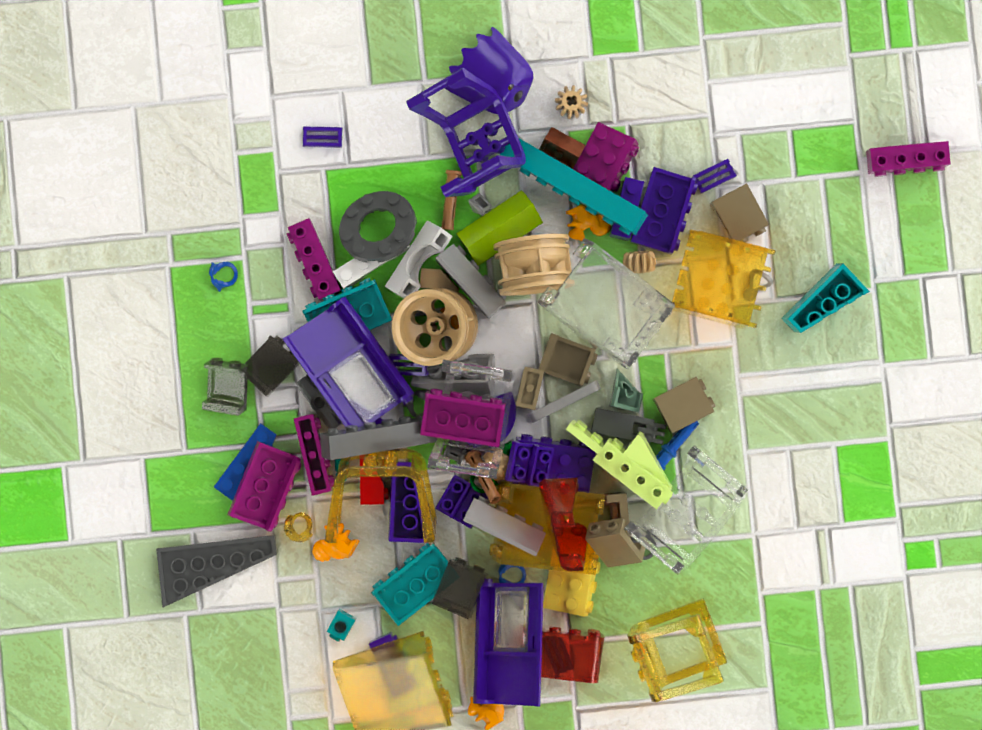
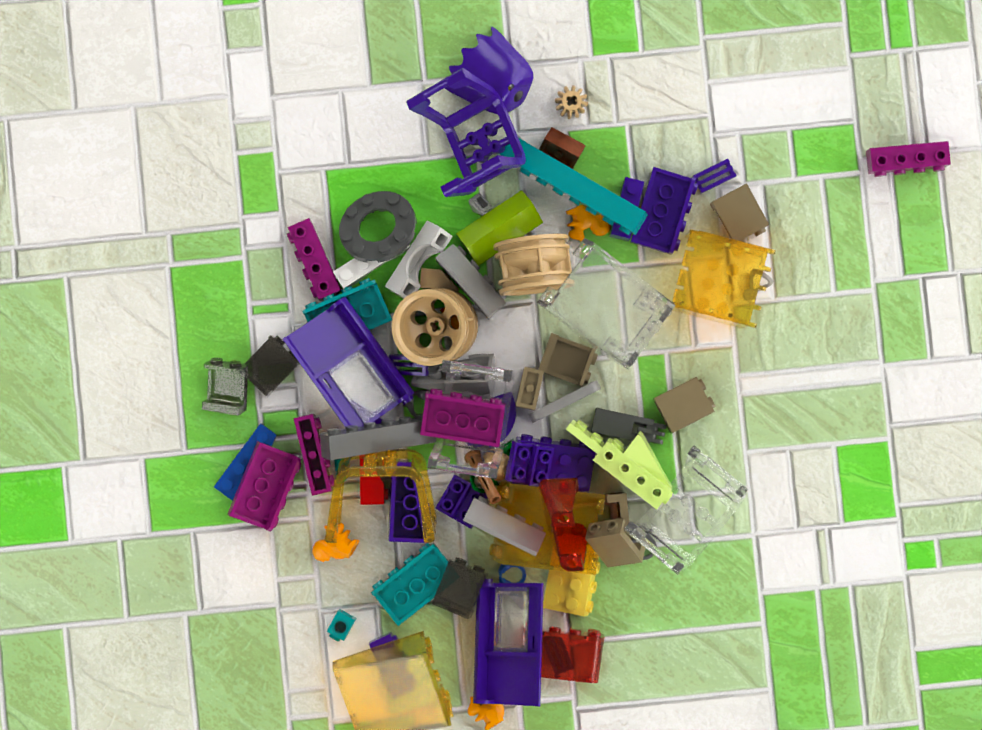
dark grey wing [156,535,277,607] -> none
blue piece [209,262,238,292] -> none
clear yellow piece [284,512,313,543] -> none
dark grey piece [296,375,342,429] -> none
dark purple tile [303,126,343,148] -> none
medium nougat pin [441,170,462,230] -> none
dark grey bush [442,441,467,465] -> none
magenta bracket [573,122,639,193] -> none
sand green slope [609,368,643,412] -> none
tan gear [623,251,656,274] -> none
clear yellow windscreen [627,598,728,702] -> none
blue pin [656,421,699,471] -> none
teal wedge [781,263,870,333] -> none

